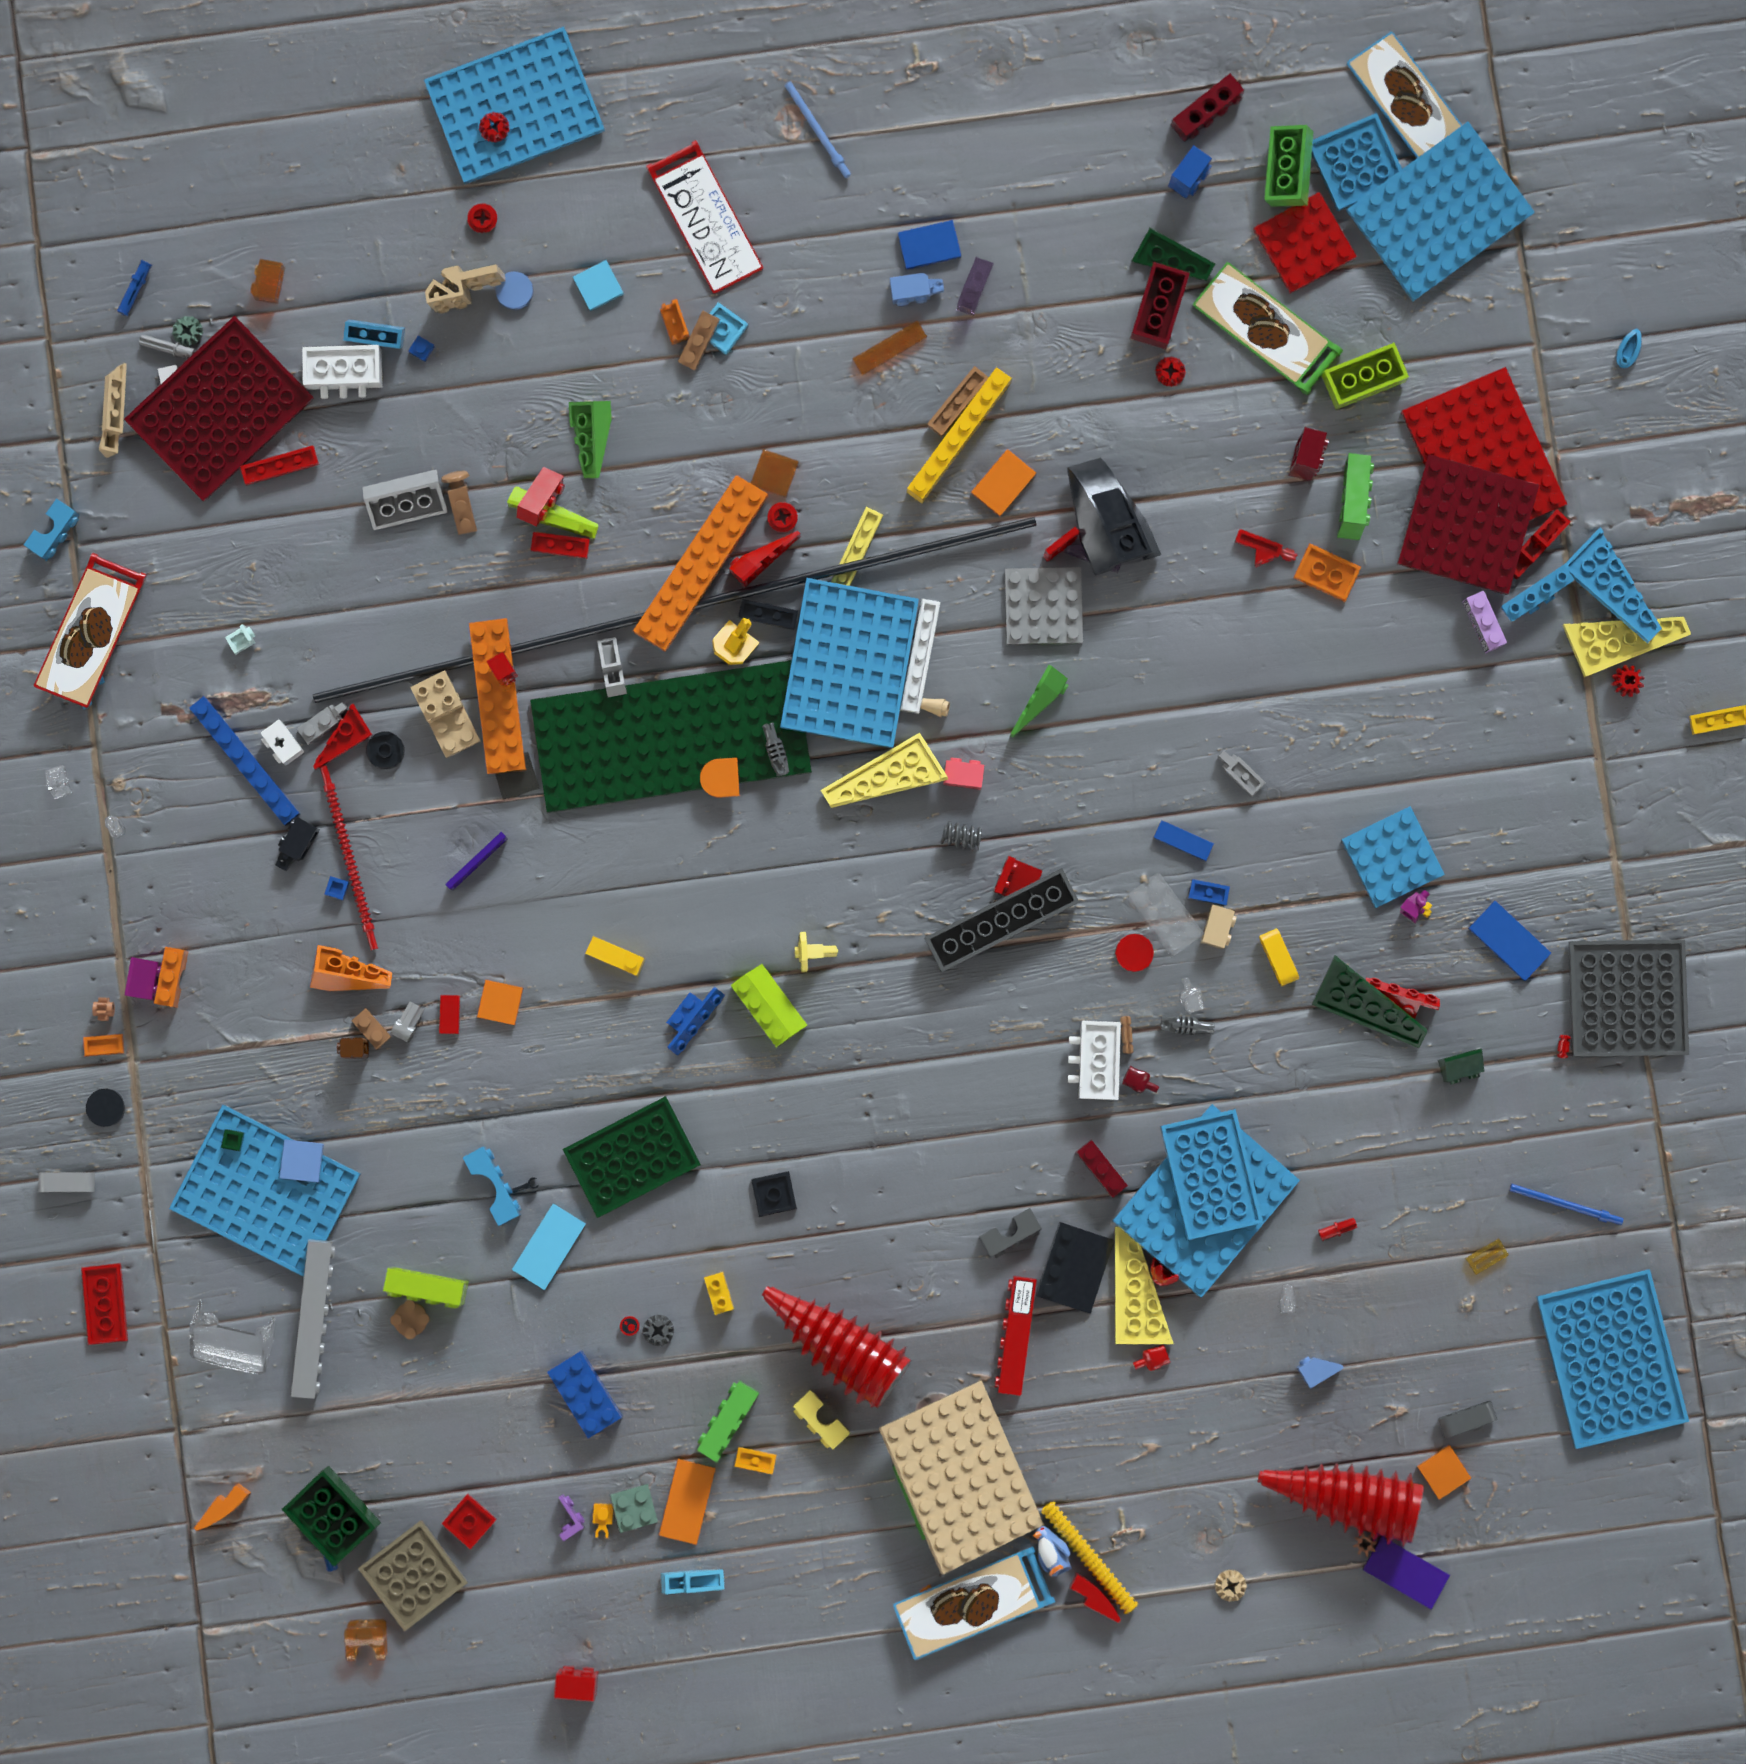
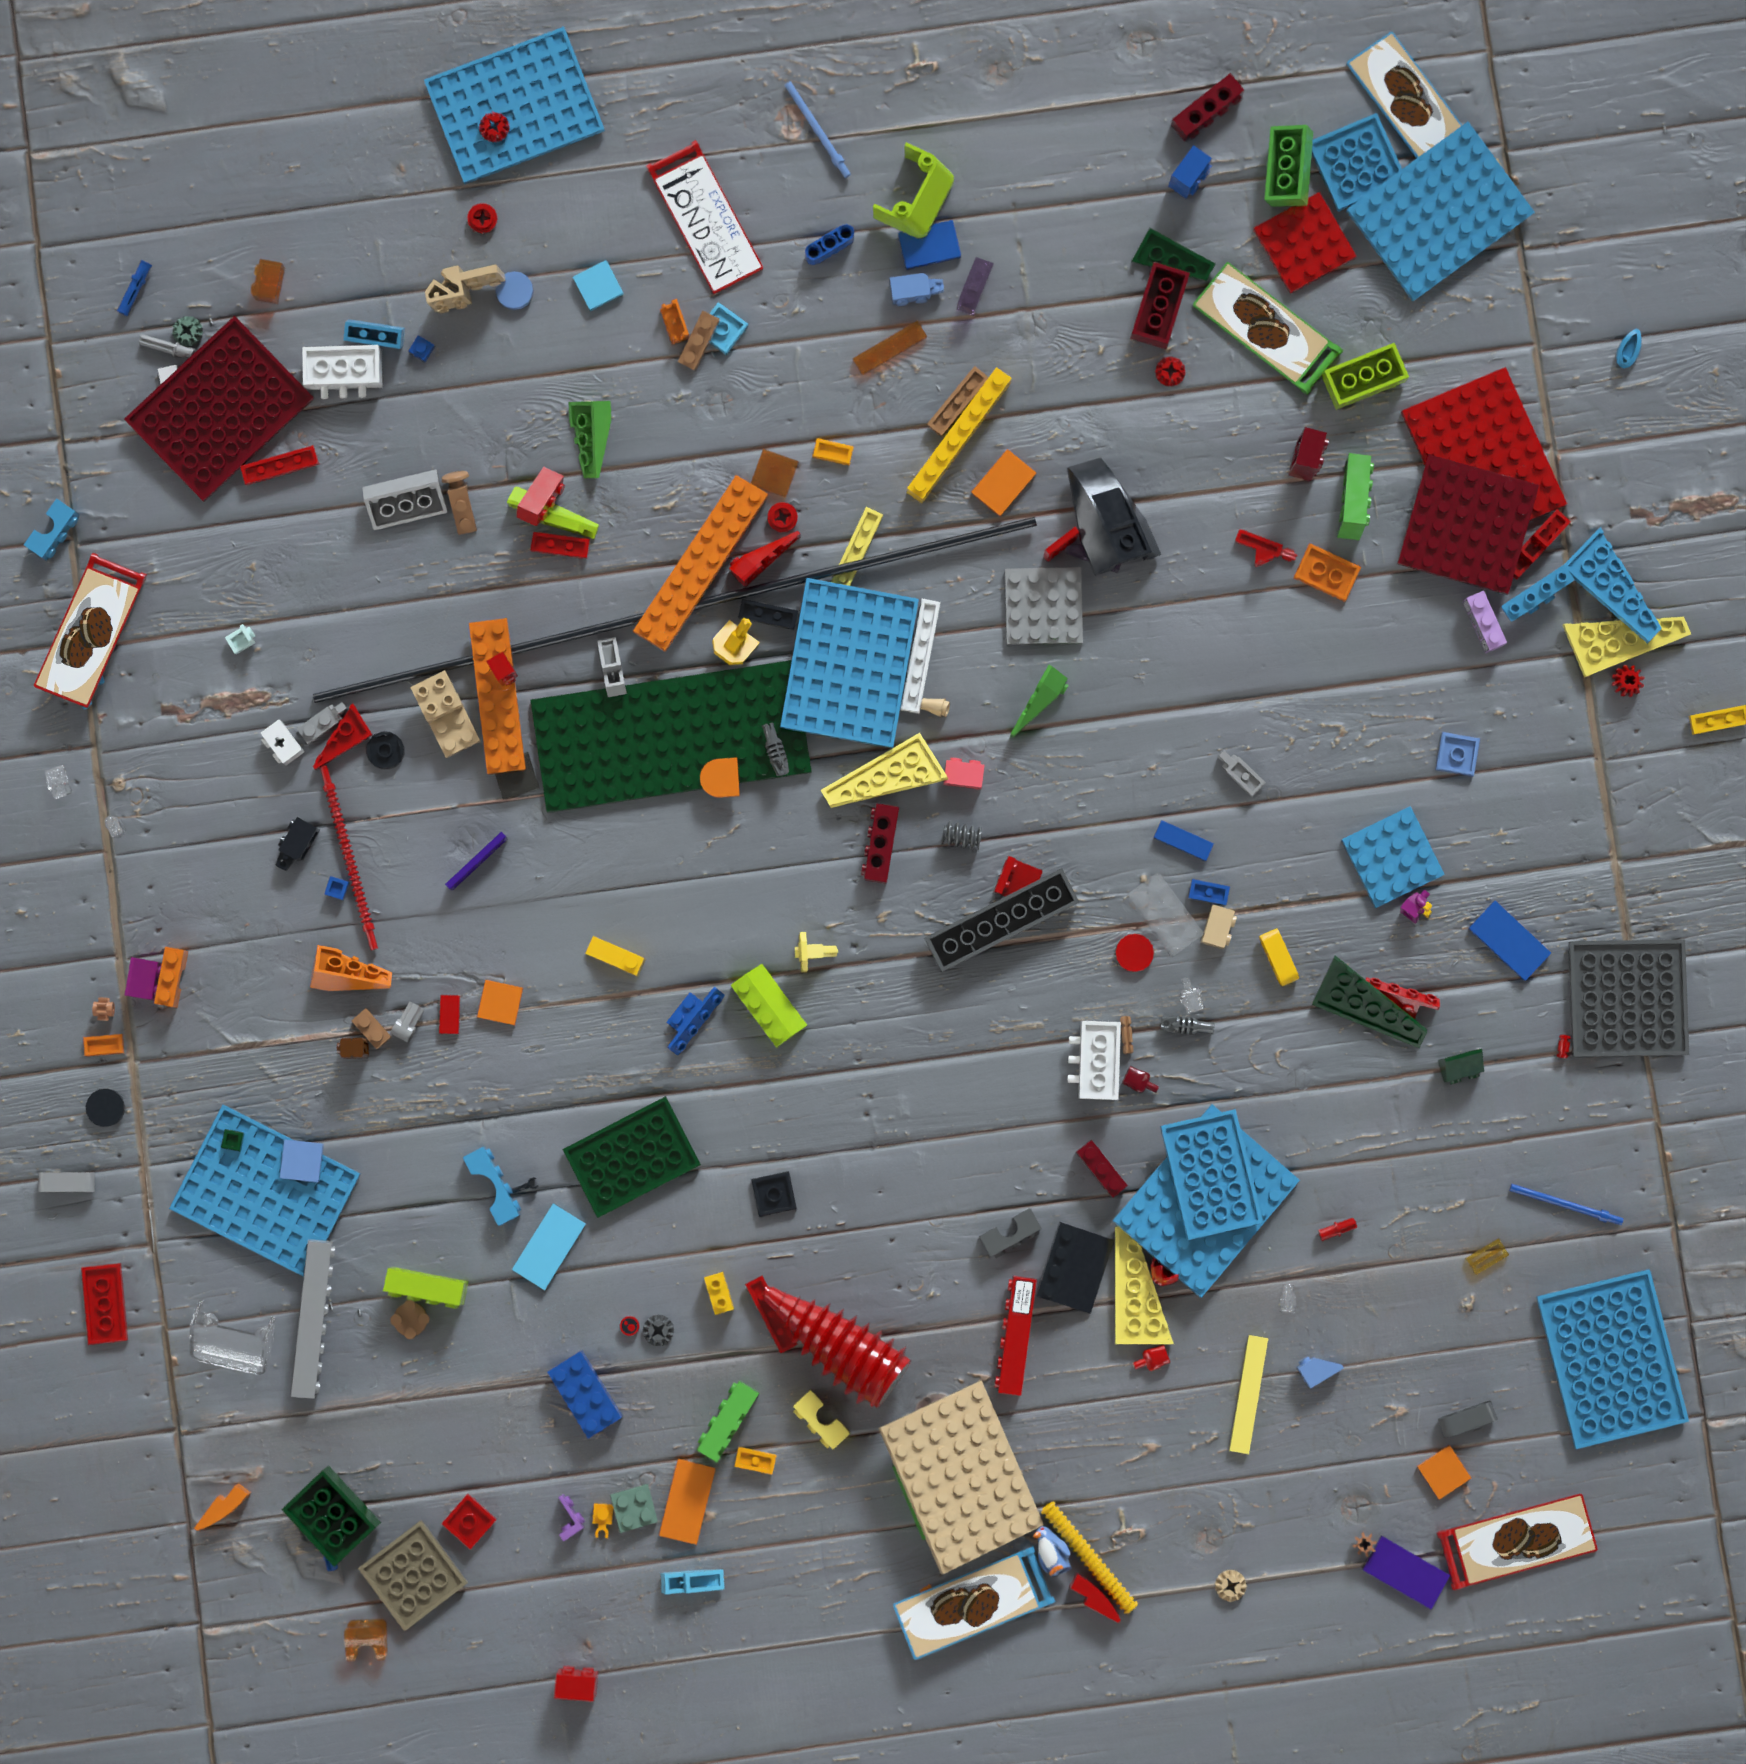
tan wedge [99,363,127,458] -> none
blue plate [189,696,300,826] -> none
red cone [1257,1463,1423,1549] -> none
none -> red plate [745,1275,798,1354]
none -> blue beam [805,224,854,265]
none -> light orange tile [813,438,854,466]
none -> dark red brick [861,803,899,884]
none -> lime windscreen [873,142,954,239]
none -> light yellow tile [1229,1335,1268,1454]
none -> medium blue tile [1435,732,1480,777]
none -> flag [1437,1493,1598,1590]

